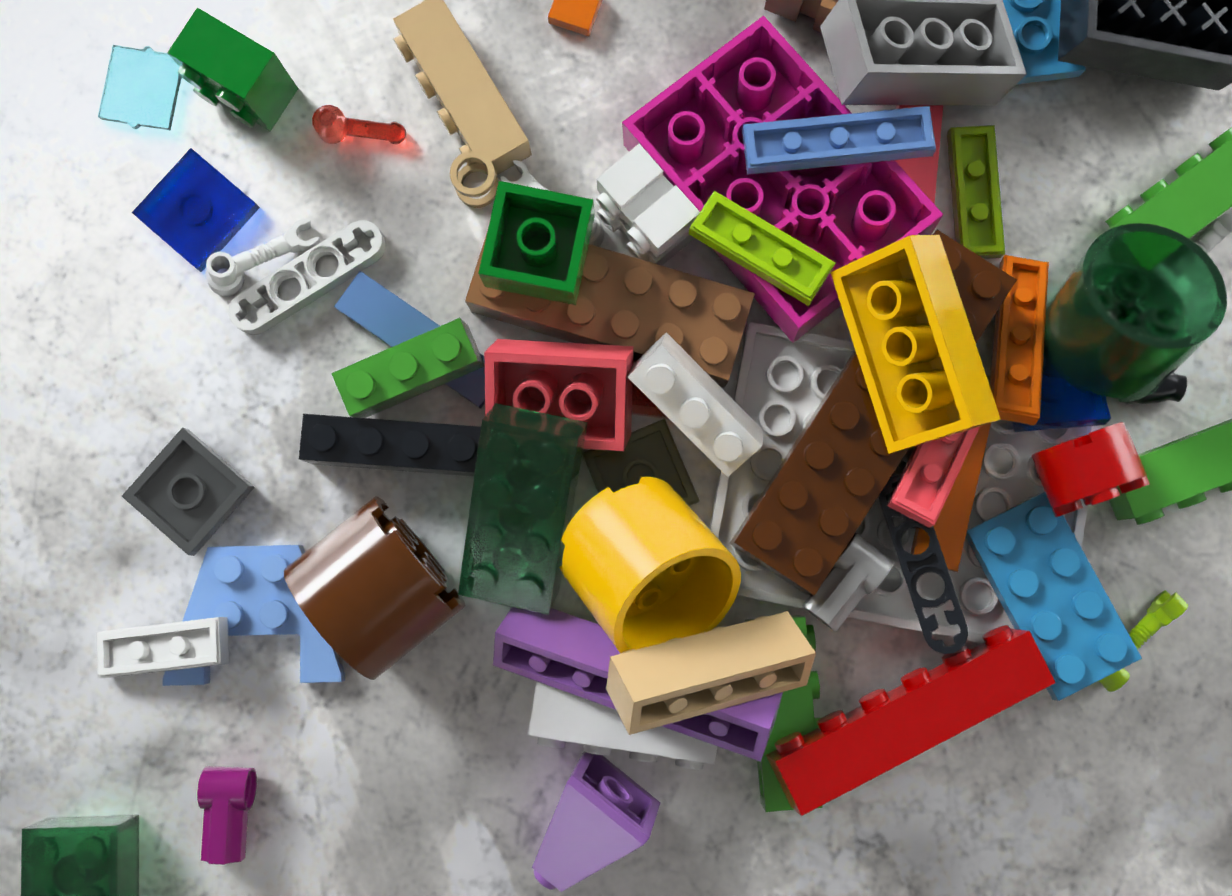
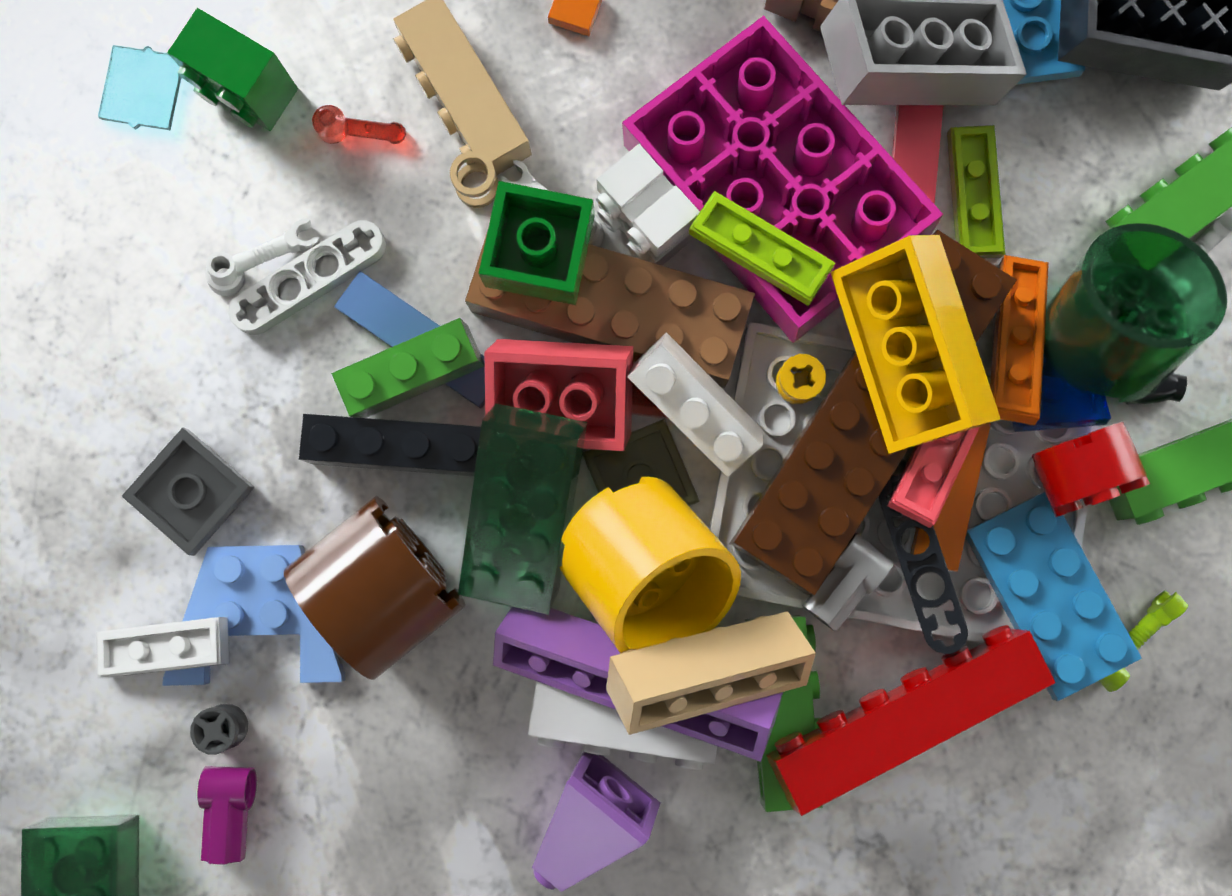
clear blue tile [132,148,260,272] -> none
medium blue tile [742,106,936,175] -> none
none -> dark grey wheel [190,704,248,755]
none -> yellow wheel [775,354,826,405]

